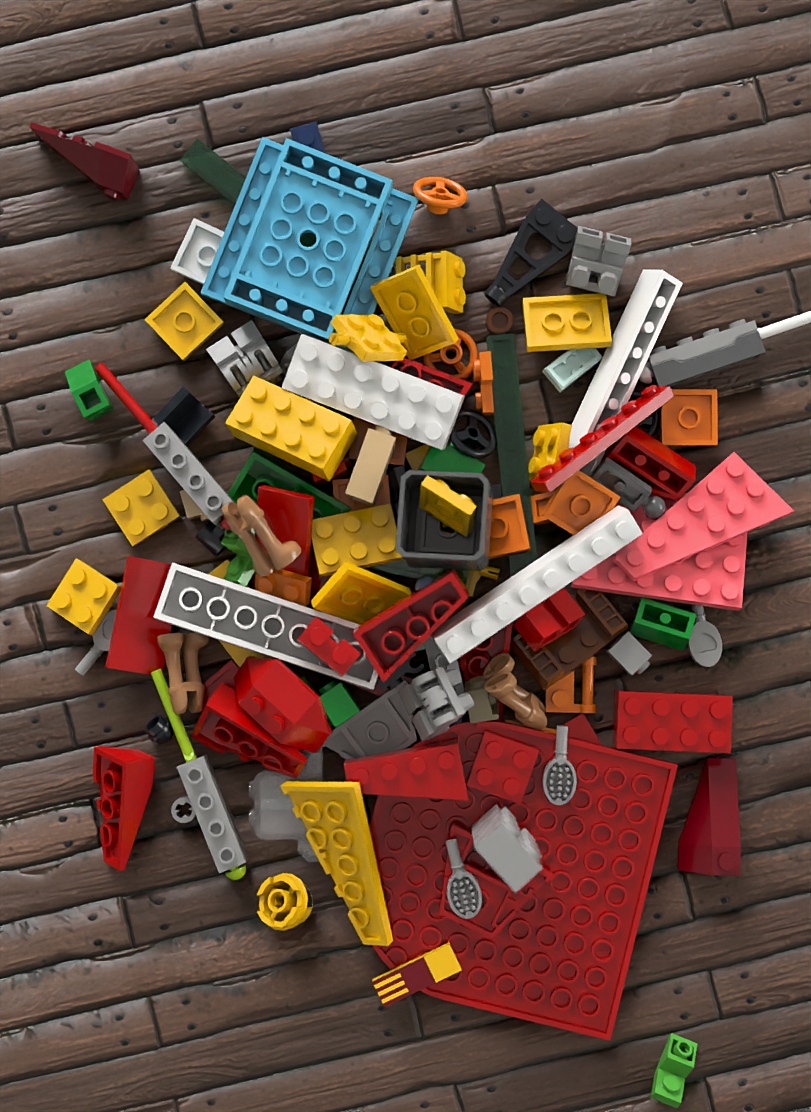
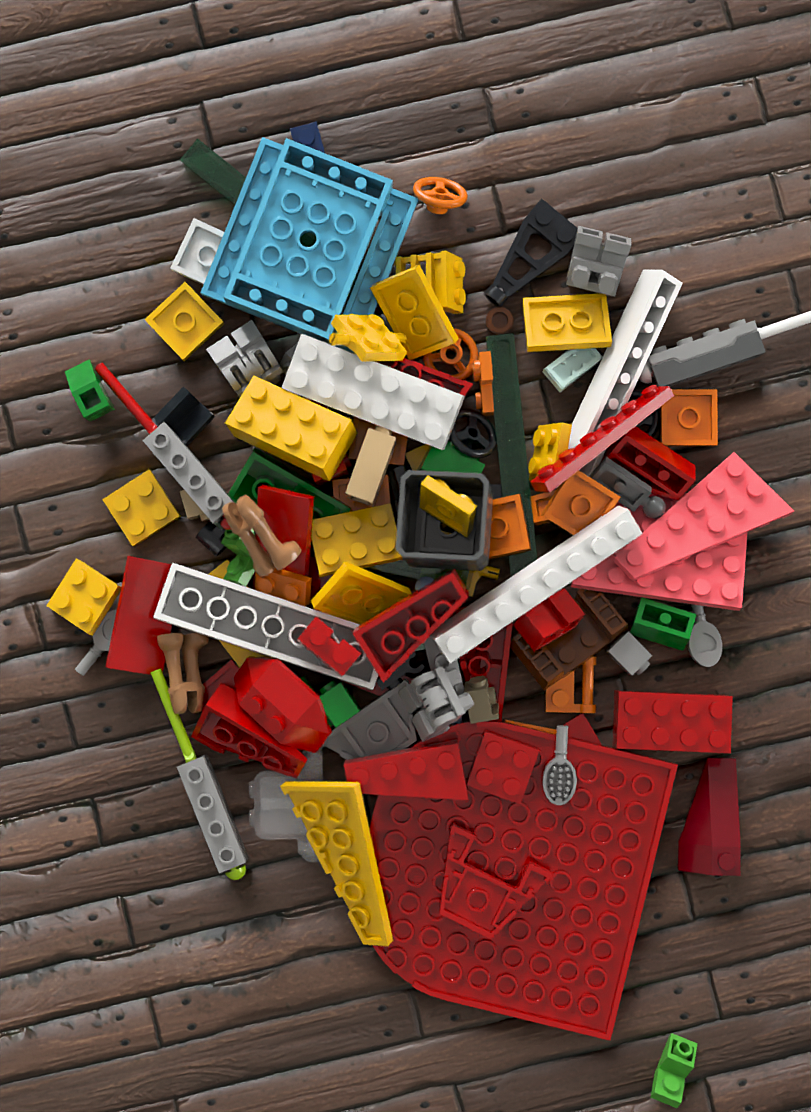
dark red wedge [30,122,140,201] -> none
red wedge [93,746,155,871] -> none
black plate [145,714,174,744] -> none
light grey bush [171,796,196,823] -> none
yellow cone [257,873,313,931] -> none
tile [372,942,462,1007] -> none
light grey piece [446,839,482,919] -> none
light grey brick [471,804,543,893] -> none
medium nougat piece [483,653,547,731] -> none

